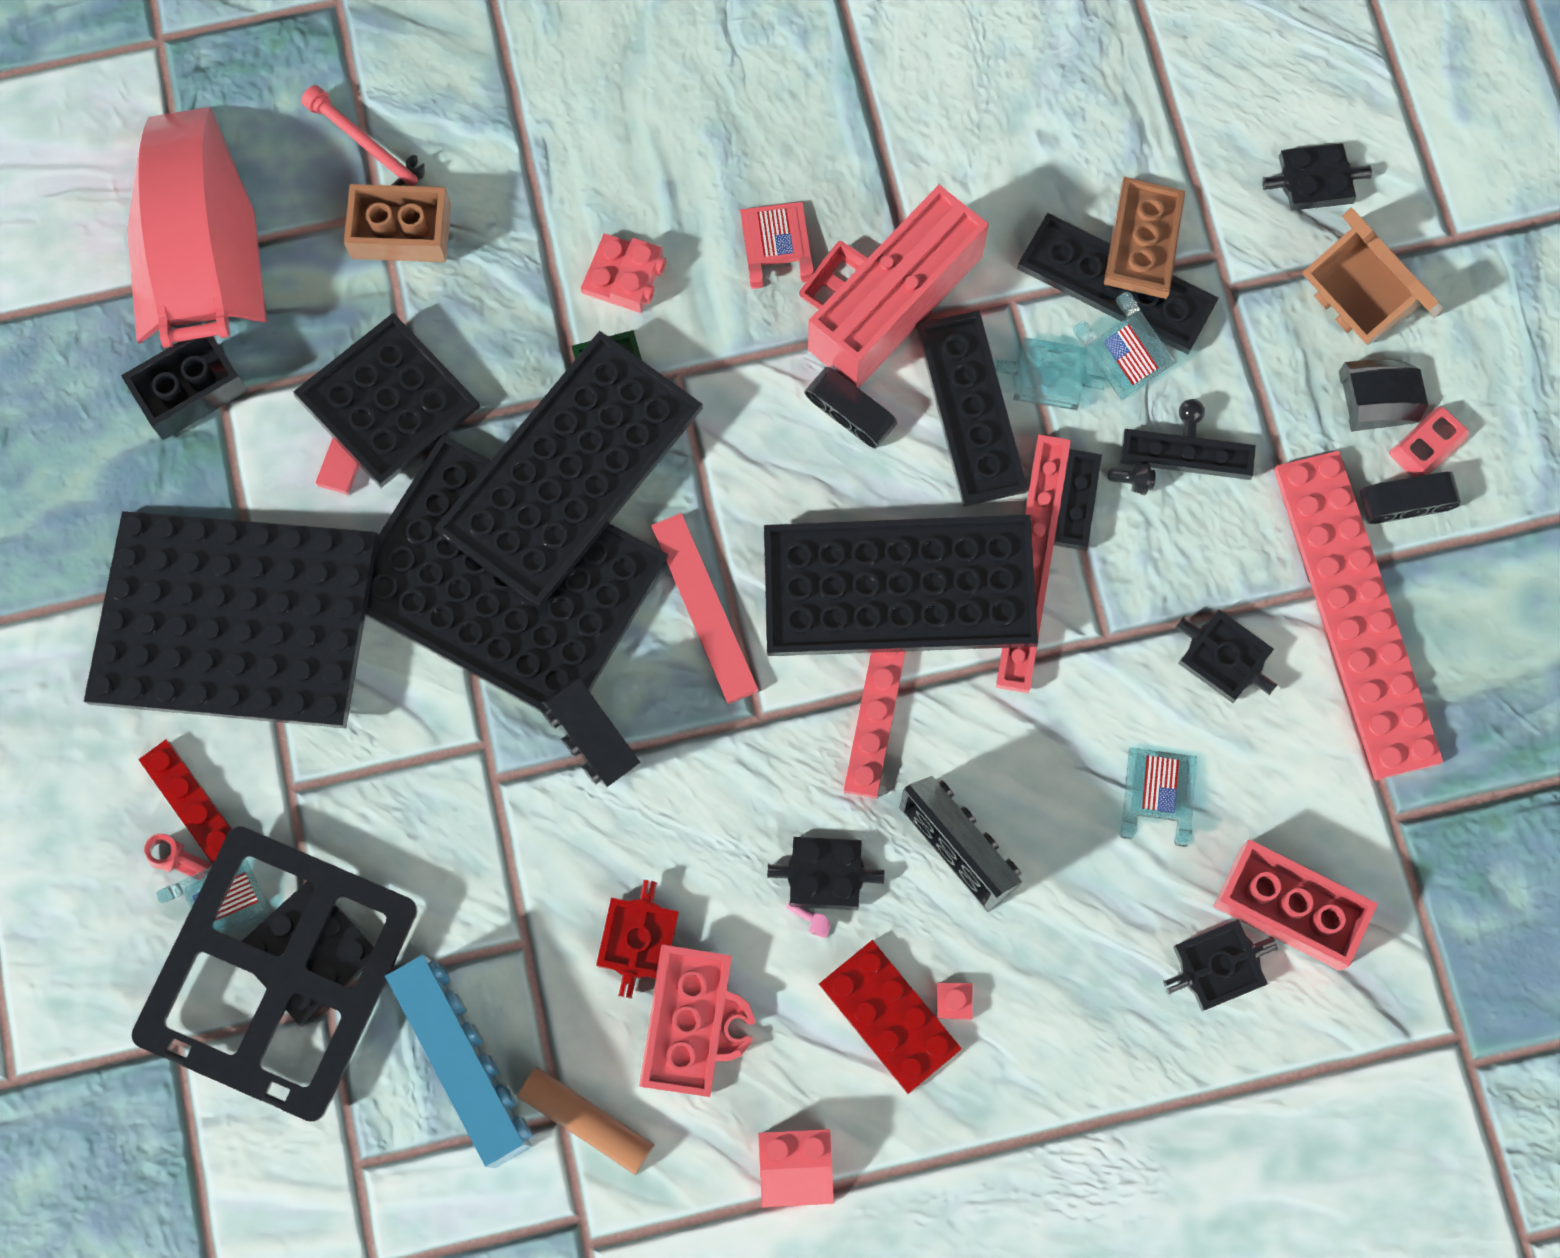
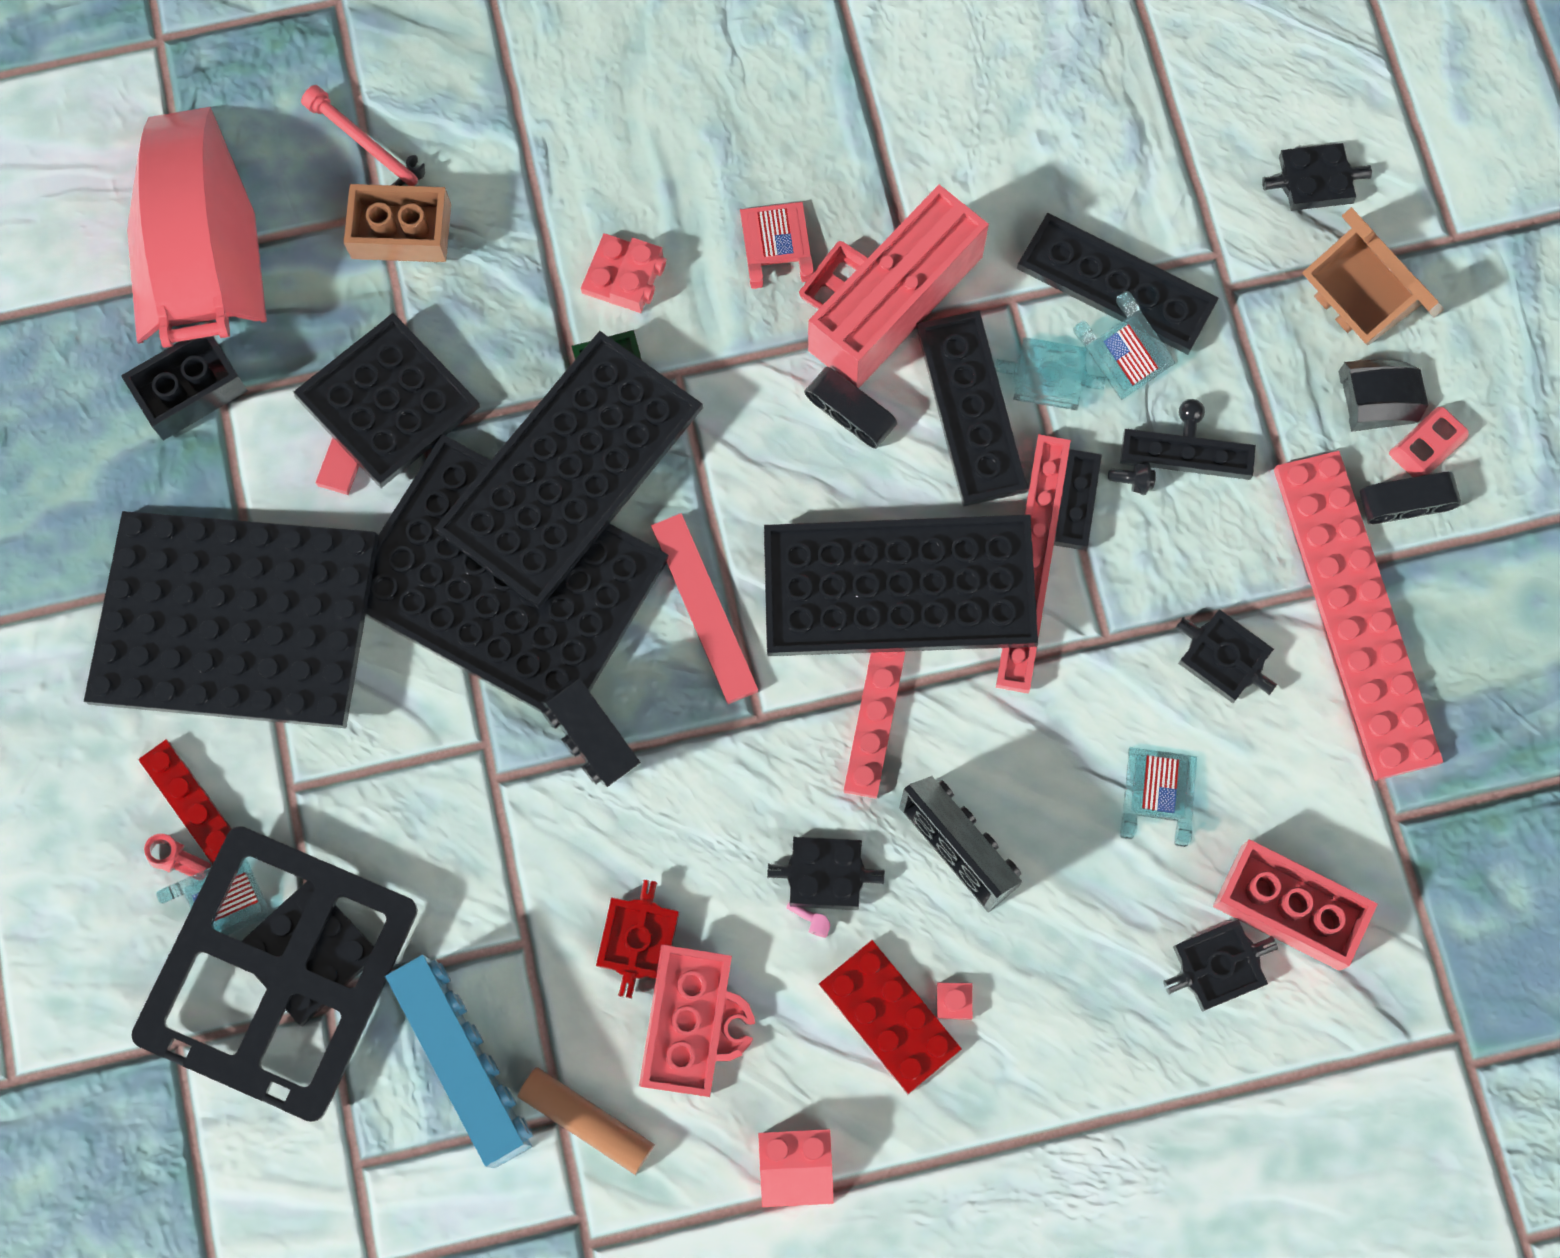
nougat tile [1104,177,1185,299] -> none

